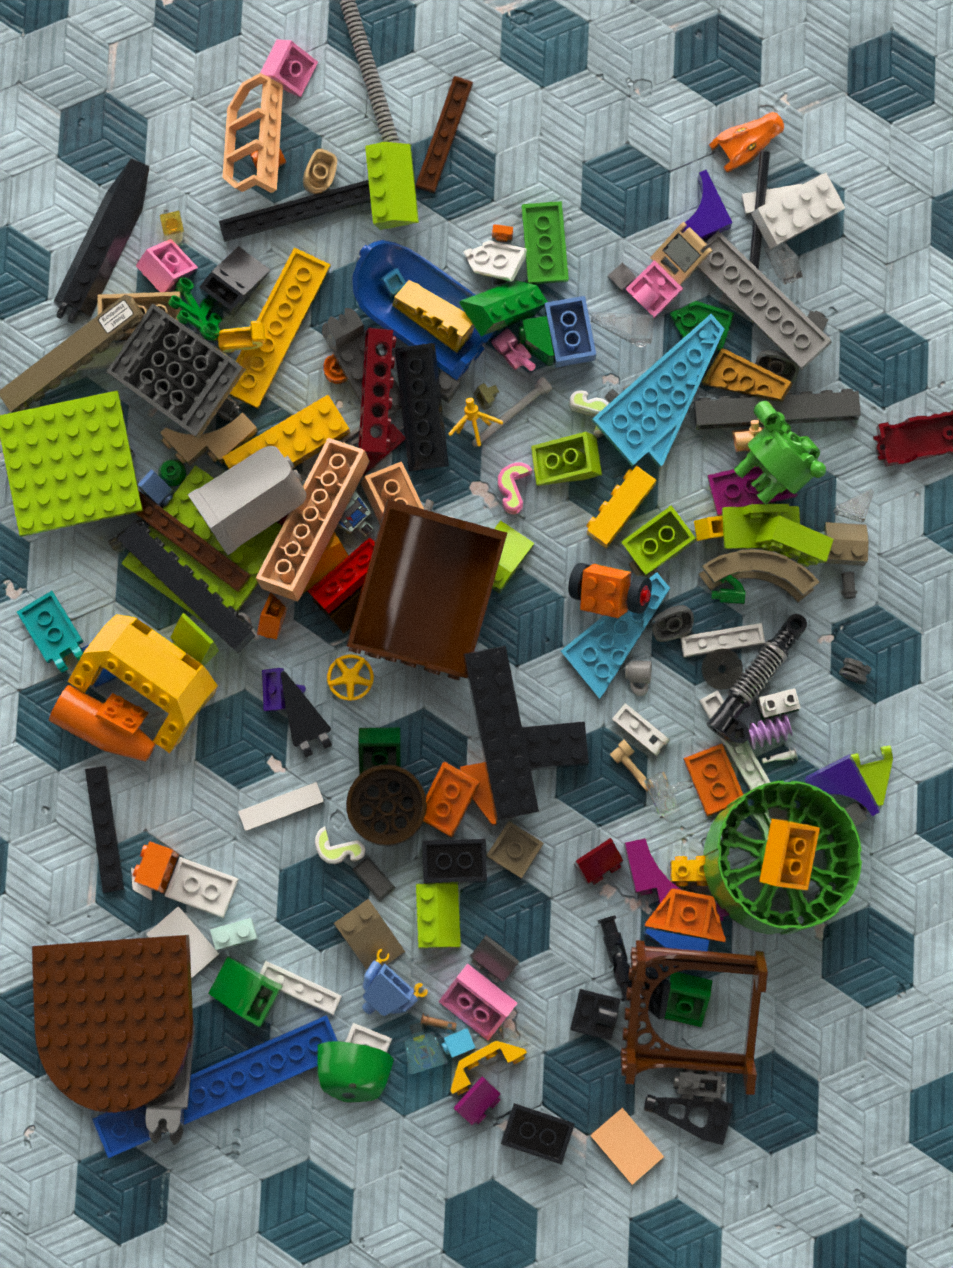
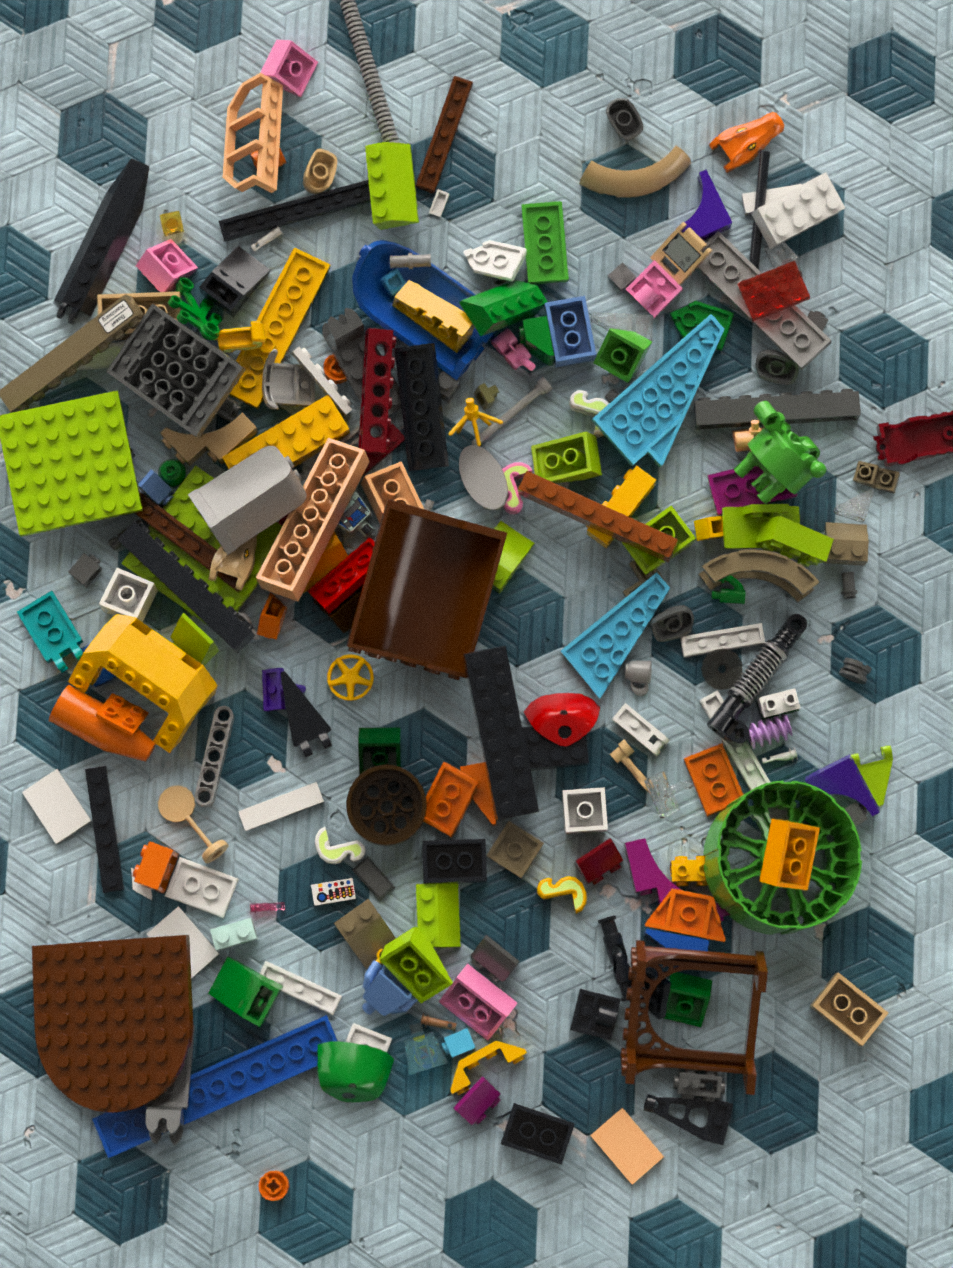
orange plate [492,224,513,242] -> none
orange brick [568,563,652,618] -> none
pearl gold wing [701,348,793,402] -> none
none -> white tile [22,769,92,844]
none -> dark grey brick [68,553,102,588]
none -> white brick [99,568,158,622]
none -> tan piece [158,785,229,864]
none -> light grey beam [195,706,234,807]
none -> tan animal [208,534,258,591]
none -> clear pink piece [250,902,285,915]
none -> white piece [251,226,284,252]
none -> orange wheel [258,1170,289,1201]
none -> light grey piece [262,349,315,410]
none -> white plate [291,347,352,416]
none -> tile [311,878,356,906]
none -> lime slope [379,926,453,1003]
none -> light grey pin [390,253,431,269]
none -> white piece [429,189,450,218]
none -> light grey shield [459,445,508,510]
none -> dark orange brick [518,471,678,563]
none -> red piece [524,693,600,746]
none -> animal [537,876,587,914]
none -> white brick [562,787,608,834]
none -> tan brick [579,146,691,197]
none -> bright green slope [593,328,652,383]
none -> dark grey piece [606,98,643,141]
none -> clear red plate [737,260,810,322]
none -> tan brick [810,972,888,1046]
none -> dark tan slope [853,461,900,493]

